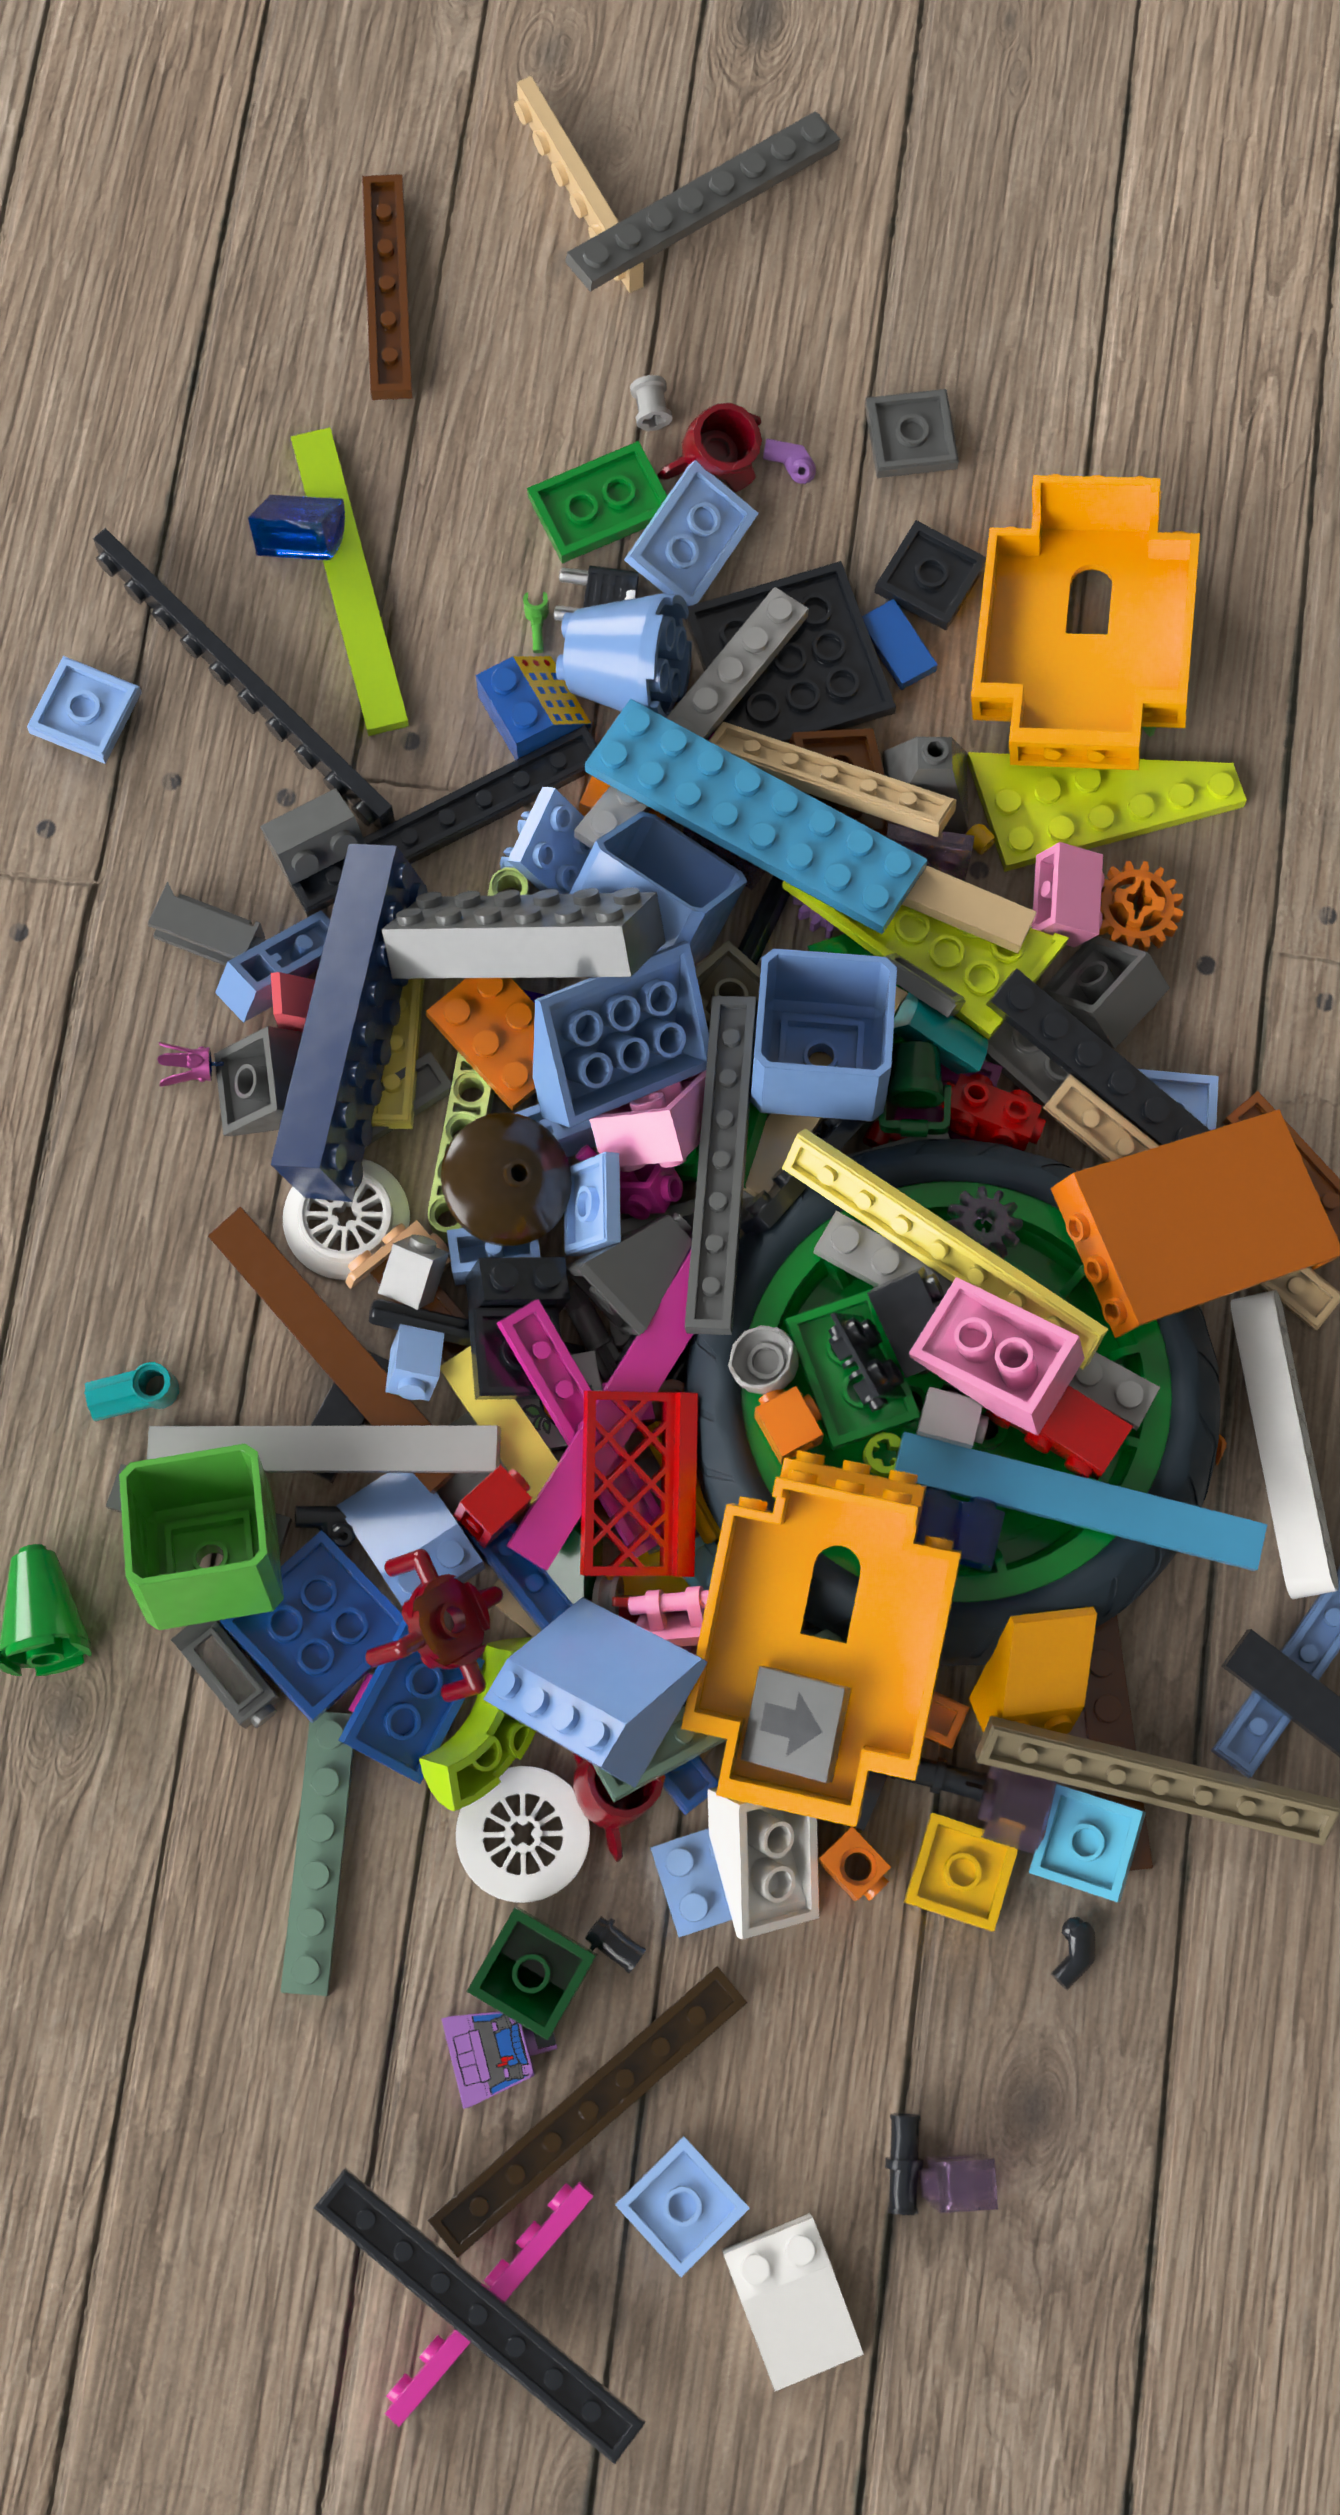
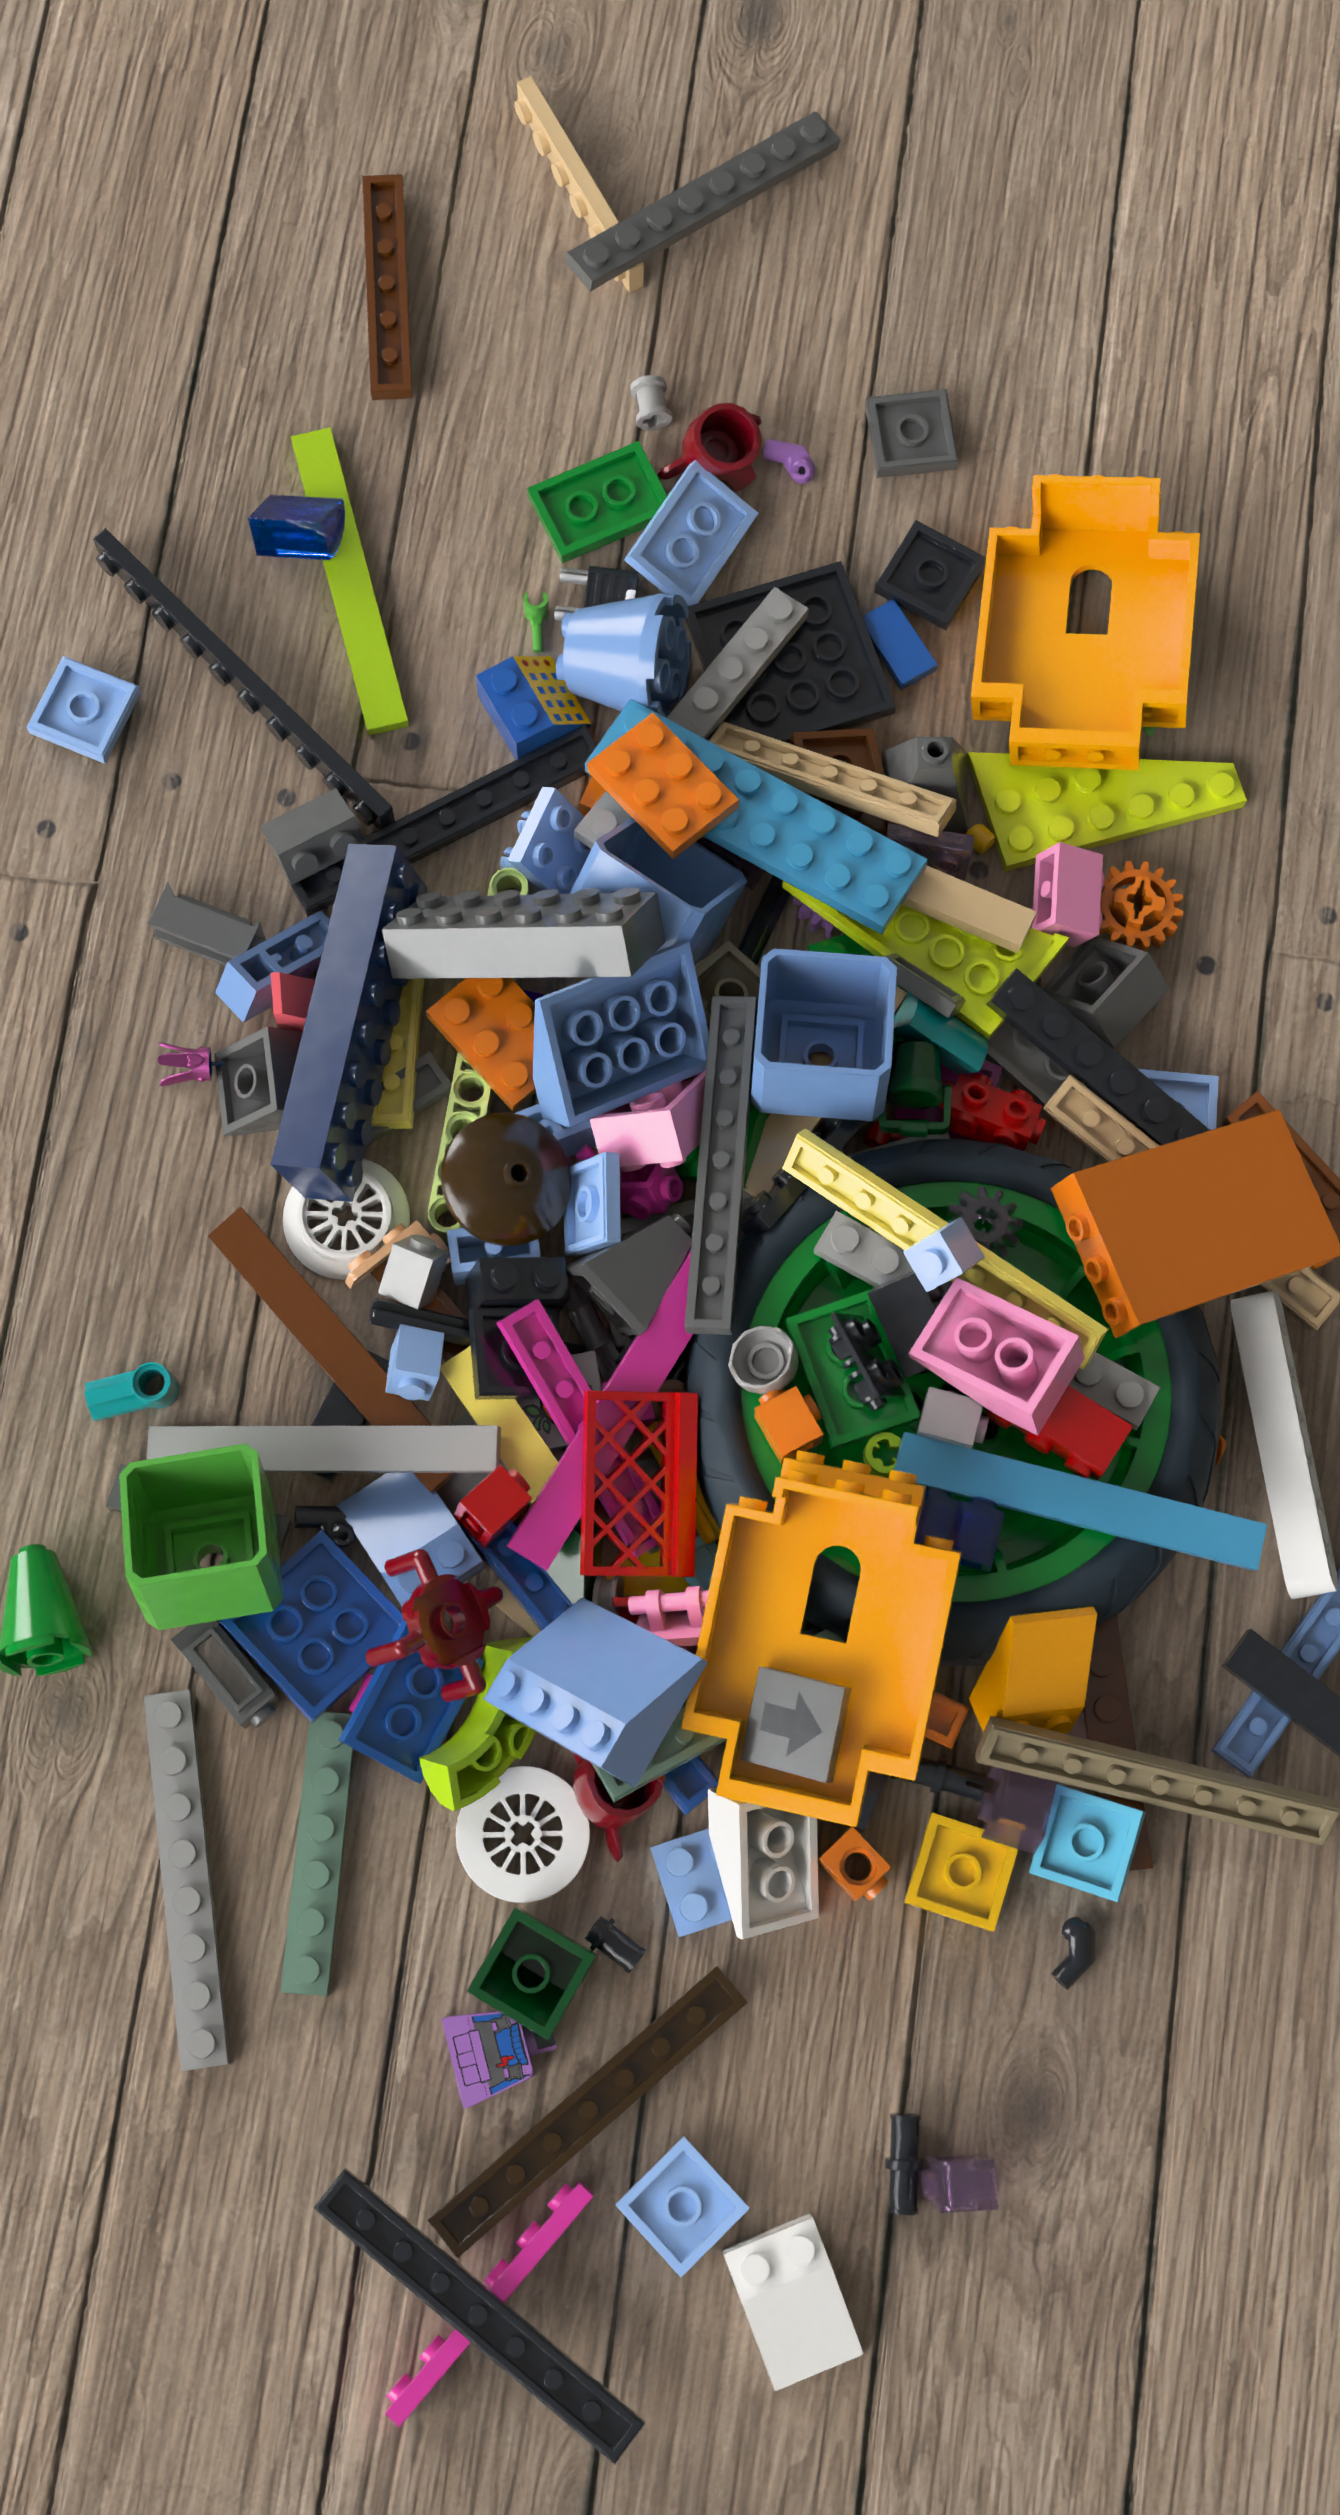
none -> light grey plate [144,1690,230,2071]
none -> orange plate [587,712,739,859]
none -> light blue brick [903,1217,985,1292]

